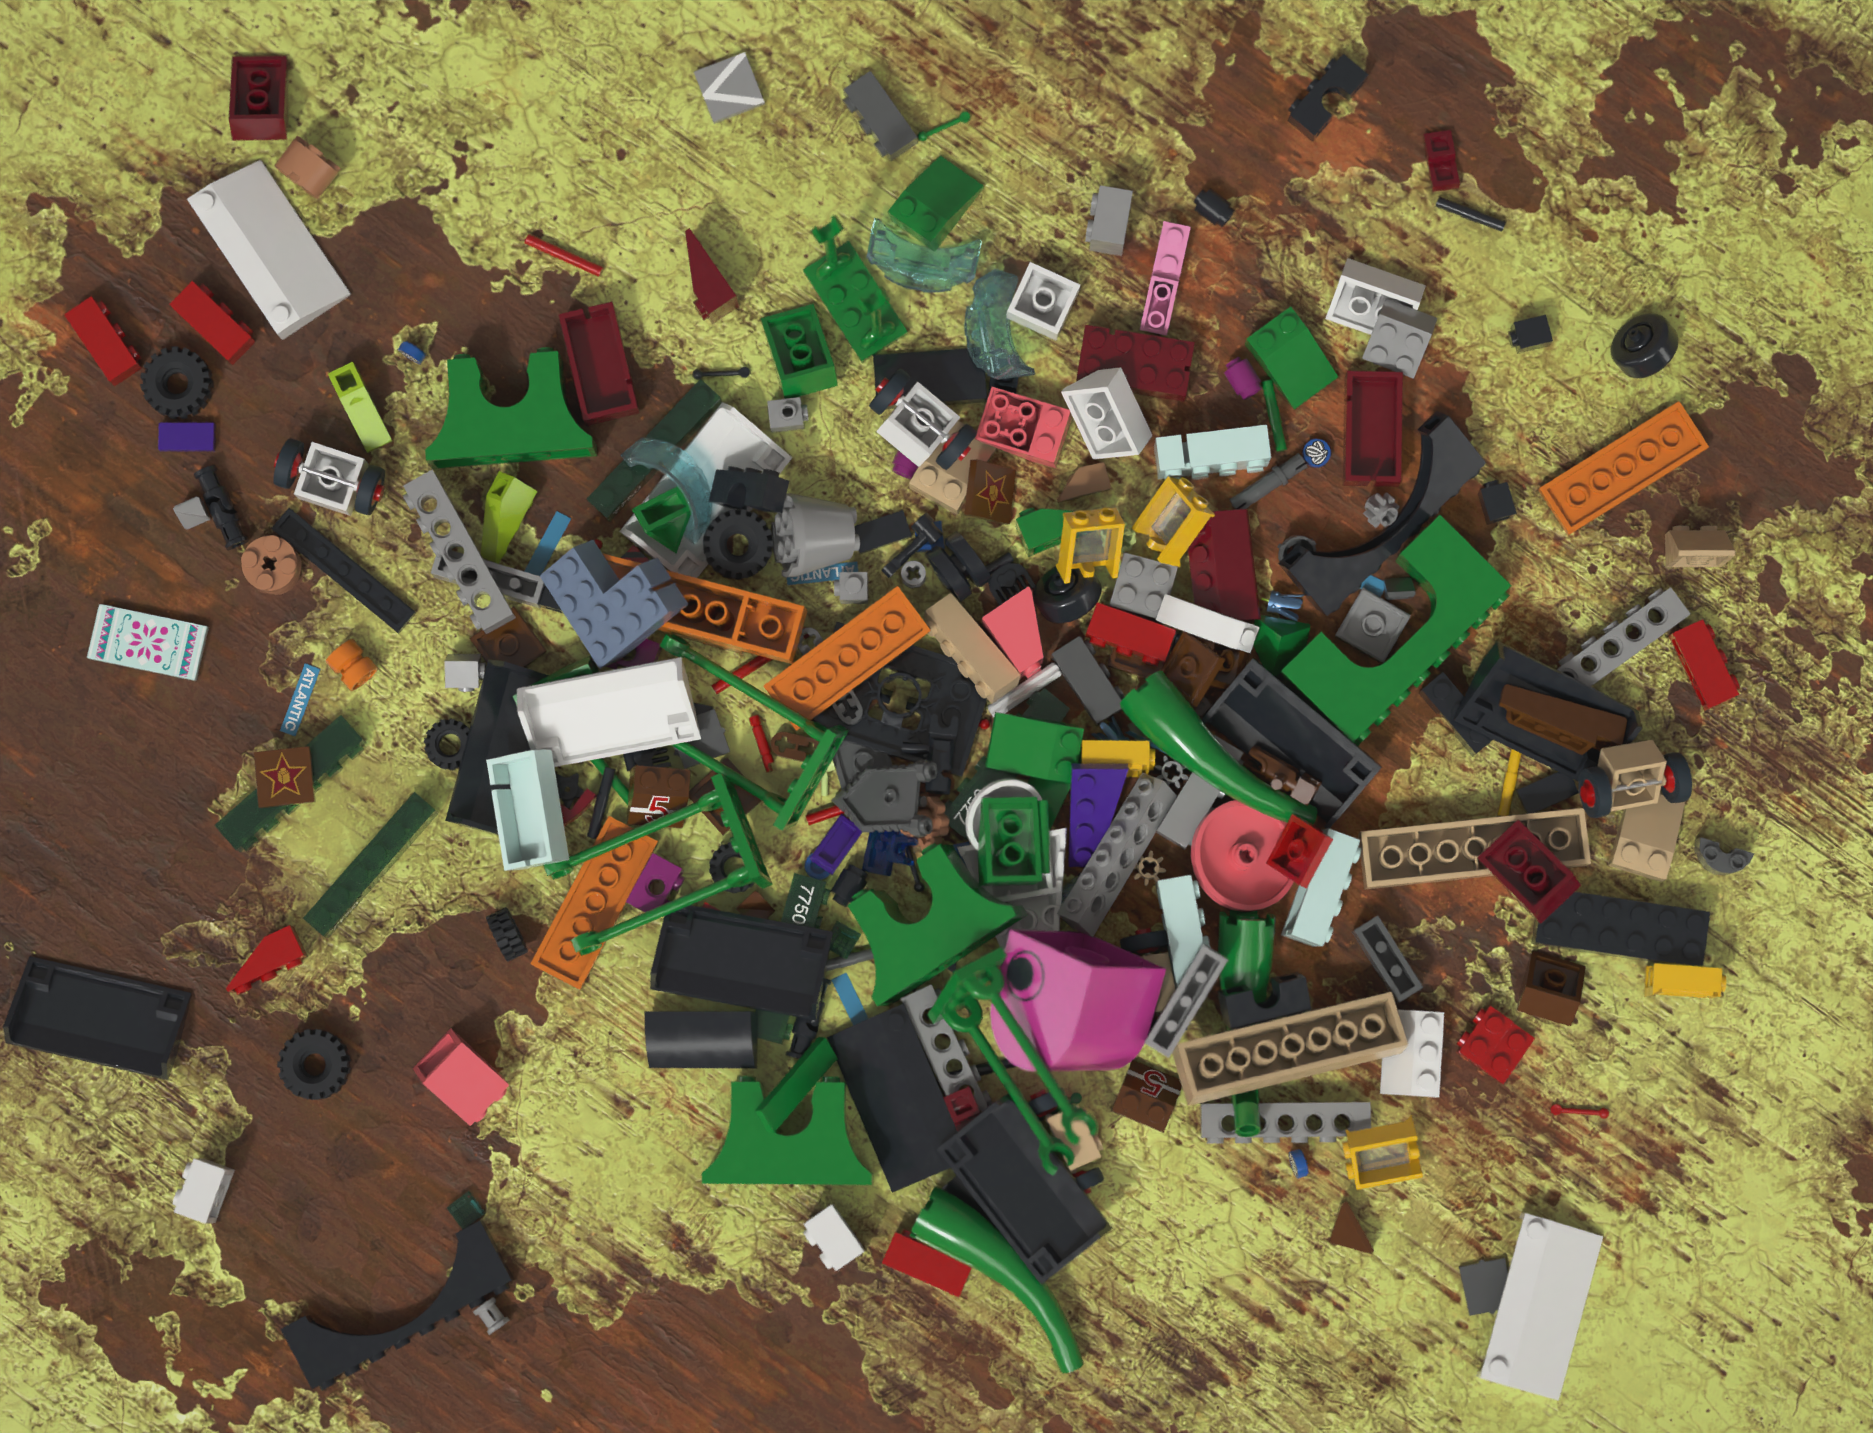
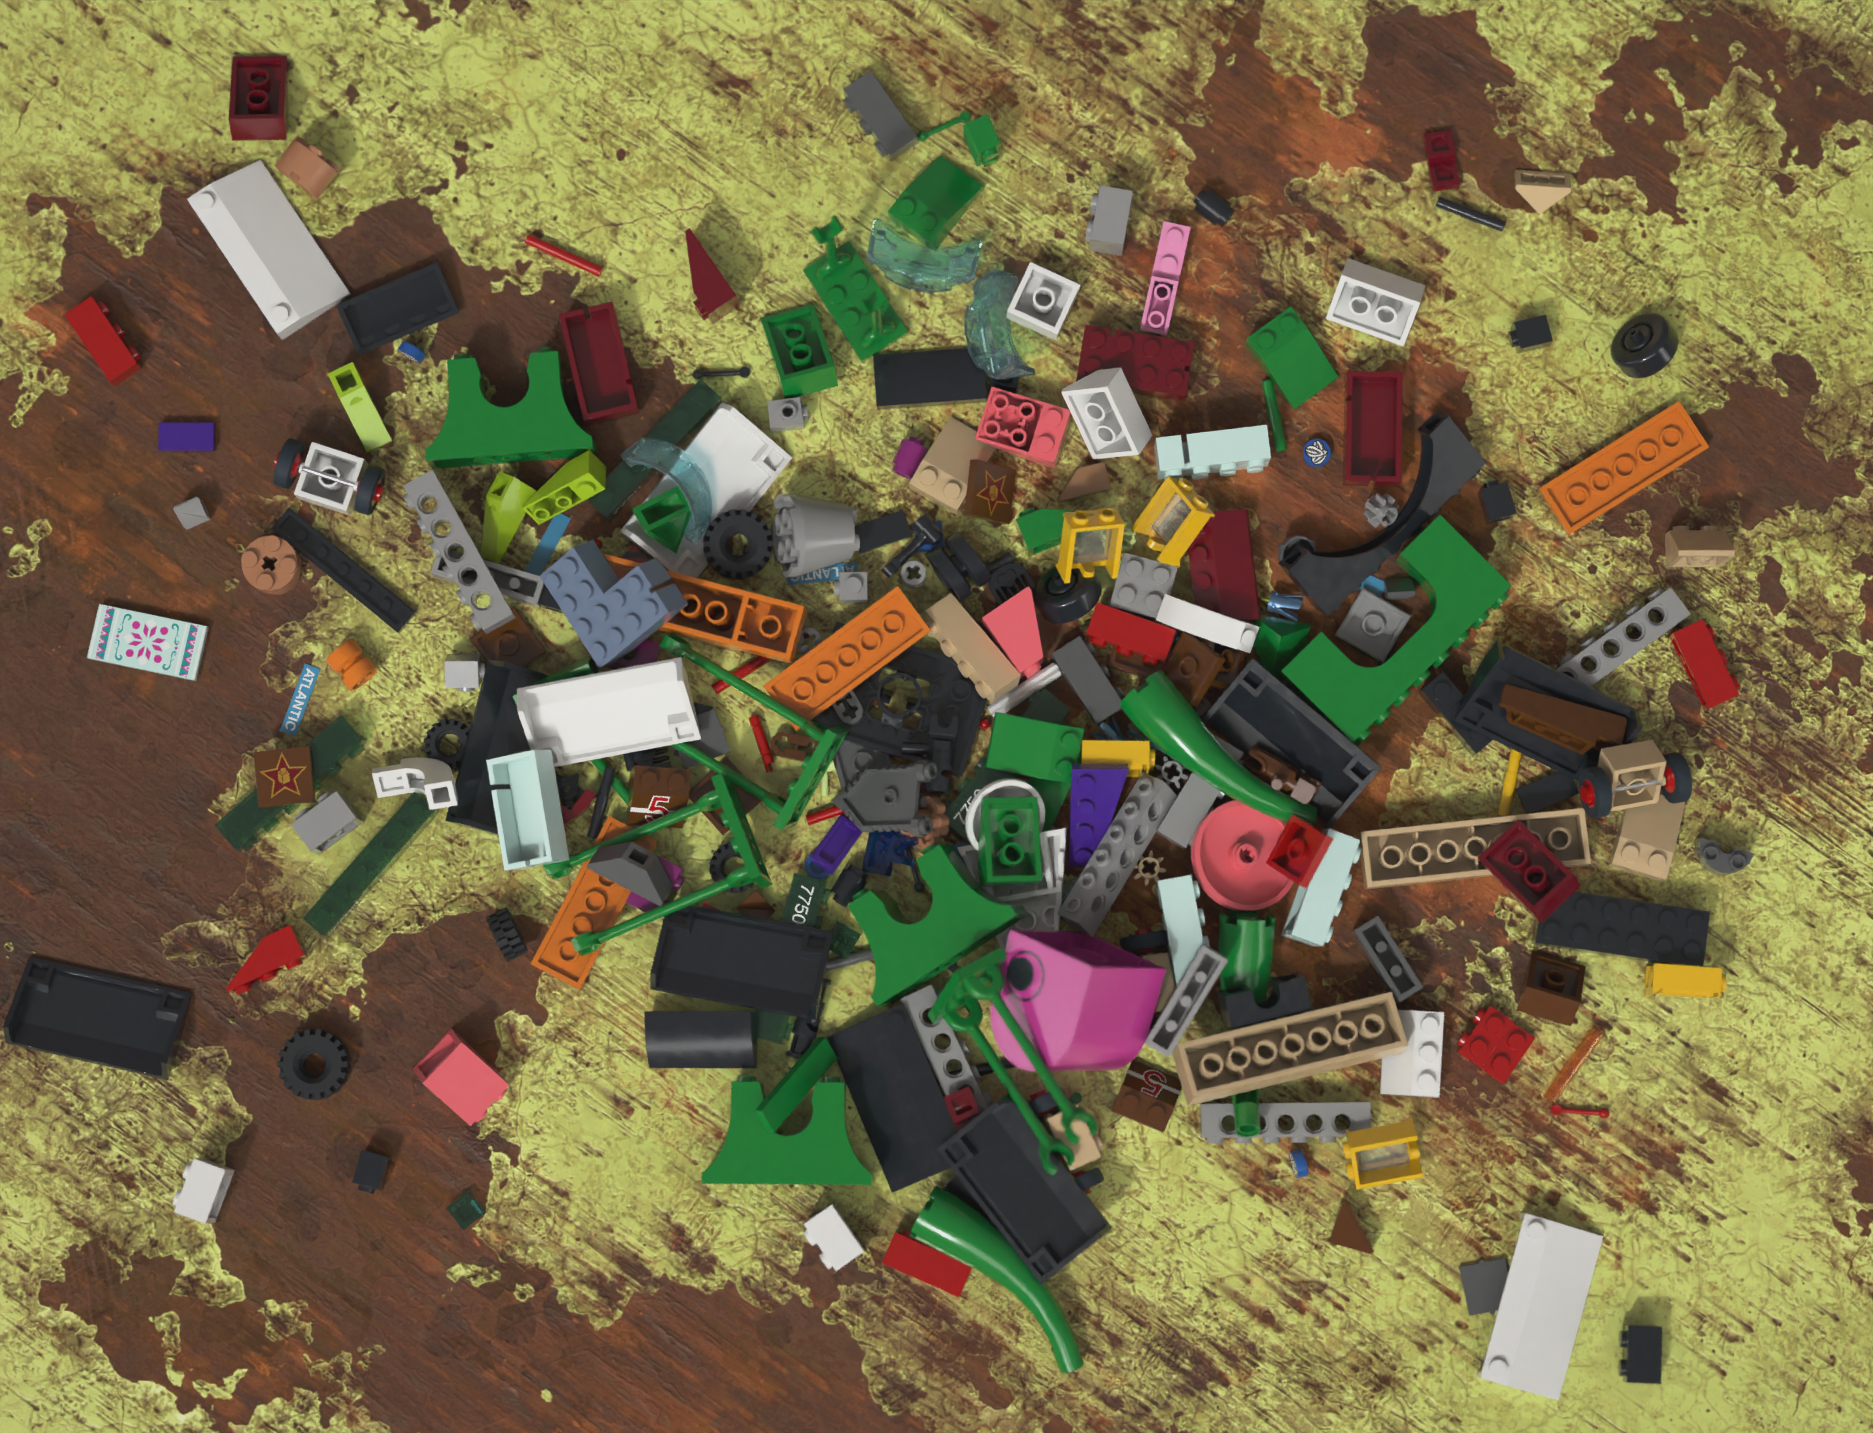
black tyre [140,347,214,419] -> none
red brick [169,281,255,366] -> none
black piece [194,465,249,550] -> none
black arch [281,1220,515,1391] -> none
light grey bush [473,1297,510,1335] -> none
light grey tile [694,52,765,124] -> none
black arch [709,466,789,513] -> none
dark azure sticker [832,973,868,1025] -> none
white brick [869,368,977,470] -> none
green piece [1038,800,1050,874] -> none
magenta brick [1224,357,1262,400] -> none
dark grey pin [1229,453,1308,510] -> none
black arch [1288,53,1368,142] -> none
light grey brick [1362,298,1438,379] -> none
none -> light grey brick [291,791,364,855]
none -> black slope [336,262,460,356]
none -> black brick [352,1150,392,1194]
none -> white arch [372,758,458,810]
none -> lime slope [522,450,606,525]
none -> dark grey slope [586,842,673,907]
none -> green brick [963,115,1001,167]
none -> tan slope [1514,170,1571,214]
none -> clear orange piece [1543,1028,1604,1104]
none -> black brick [1618,1325,1662,1384]

